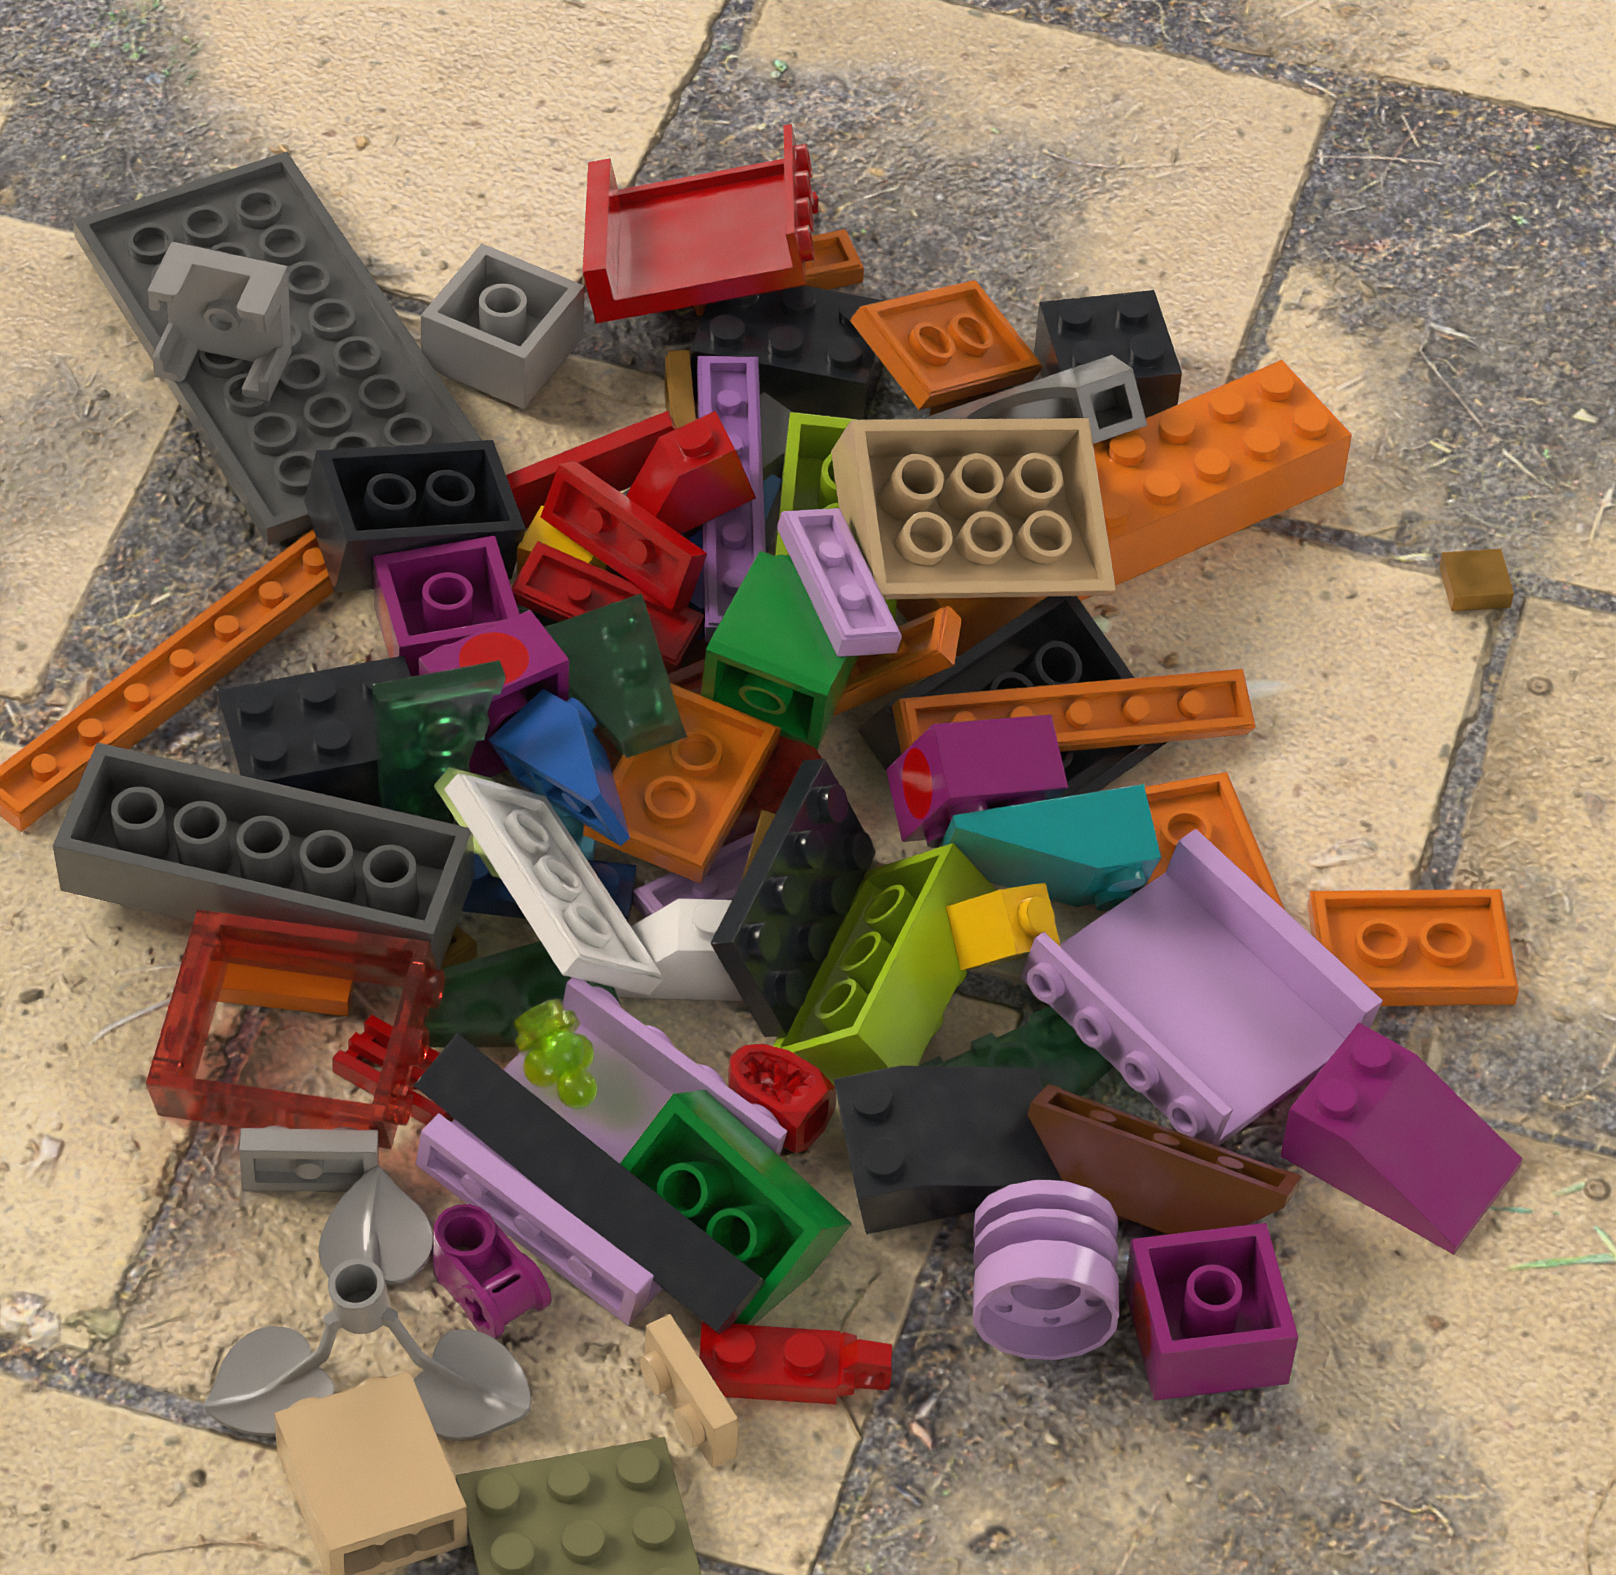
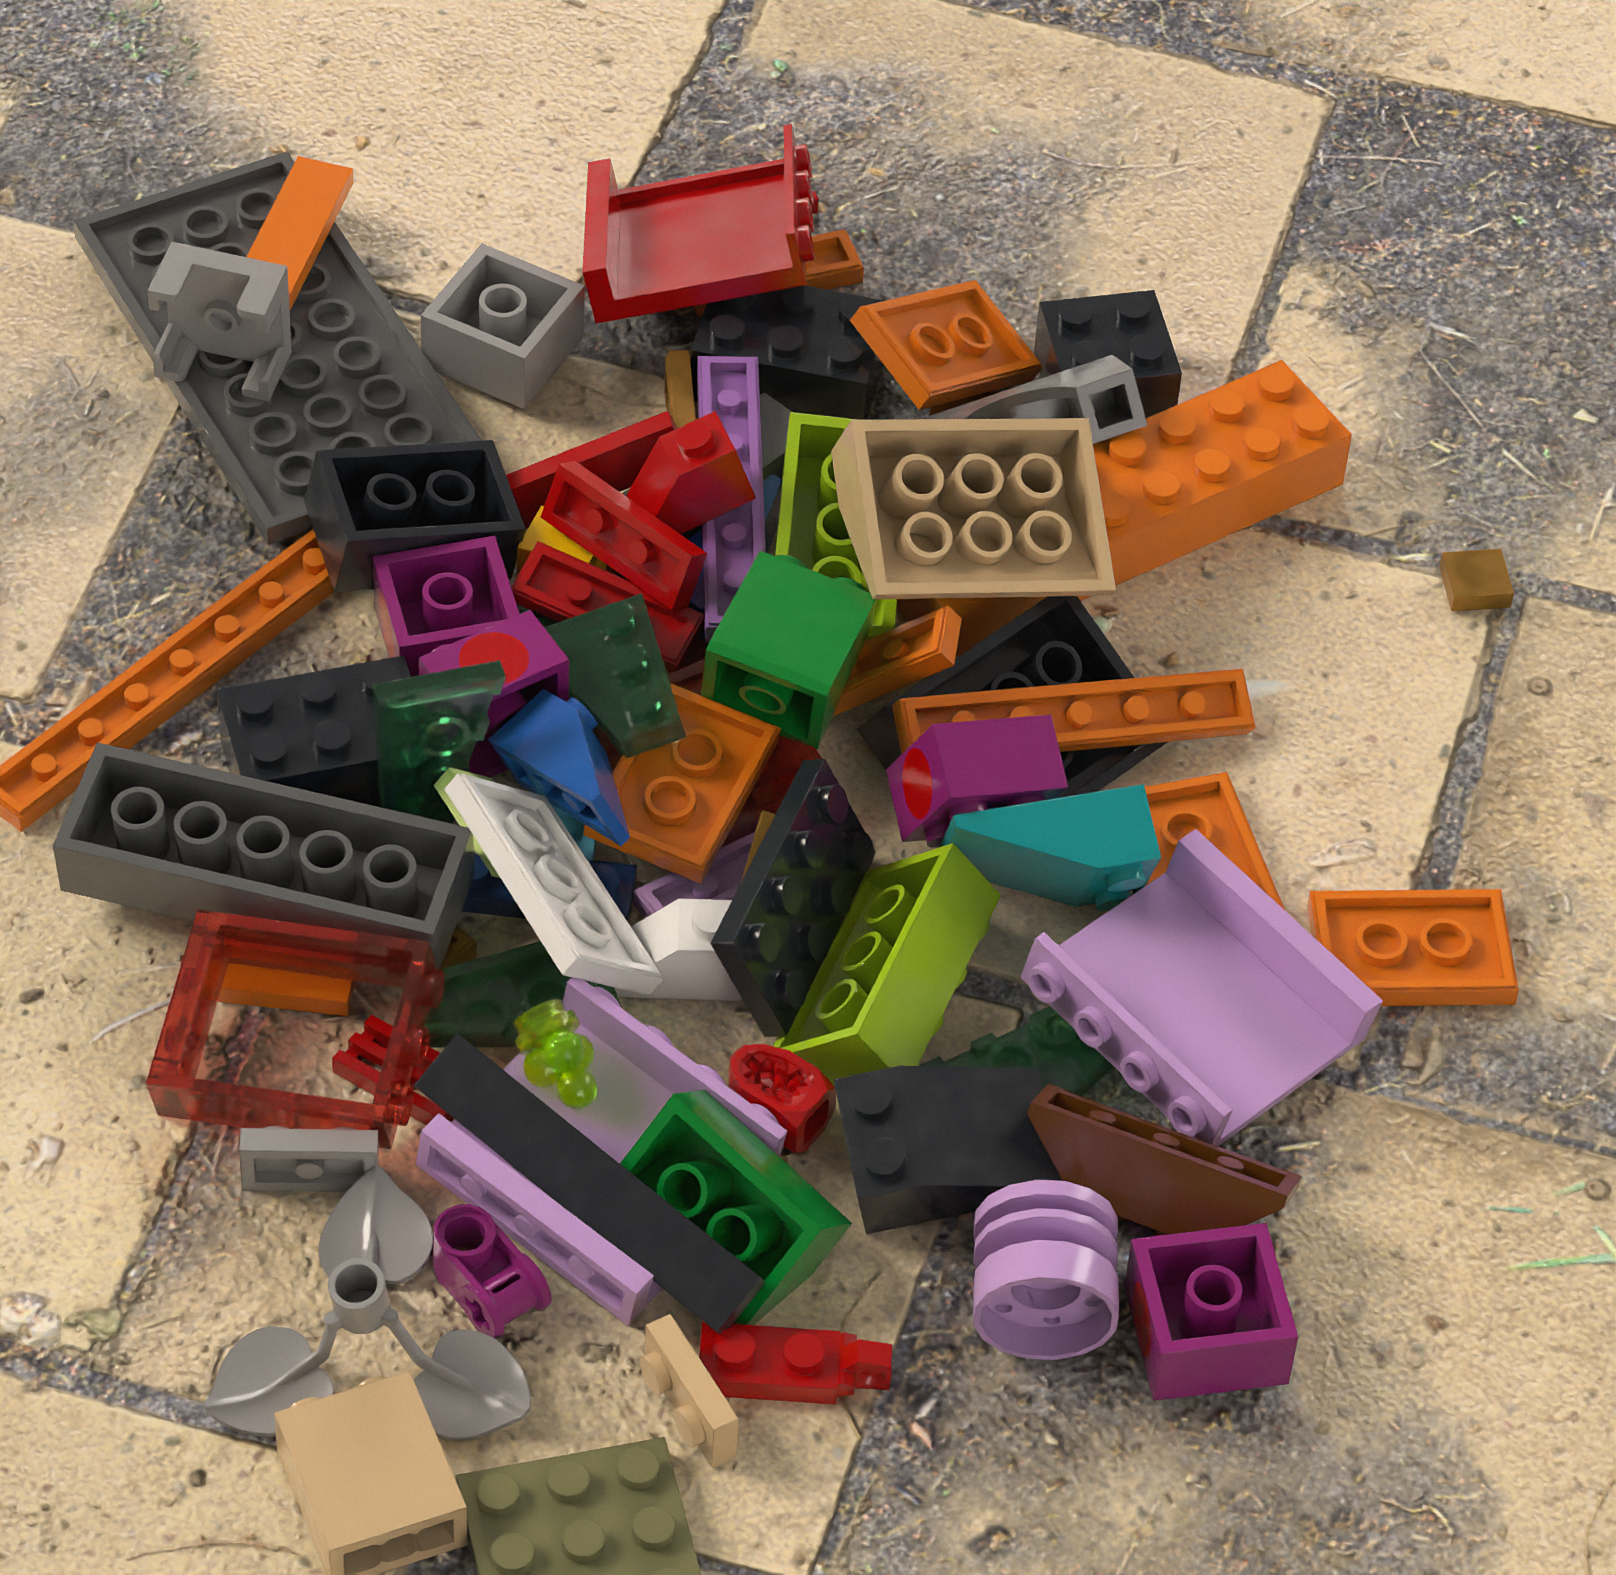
lavender tile [777,508,902,657] -> none
yellow brick [946,883,1061,971] -> none
magenta slope [1280,1023,1523,1255] -> none
none -> orange tile [246,156,354,310]

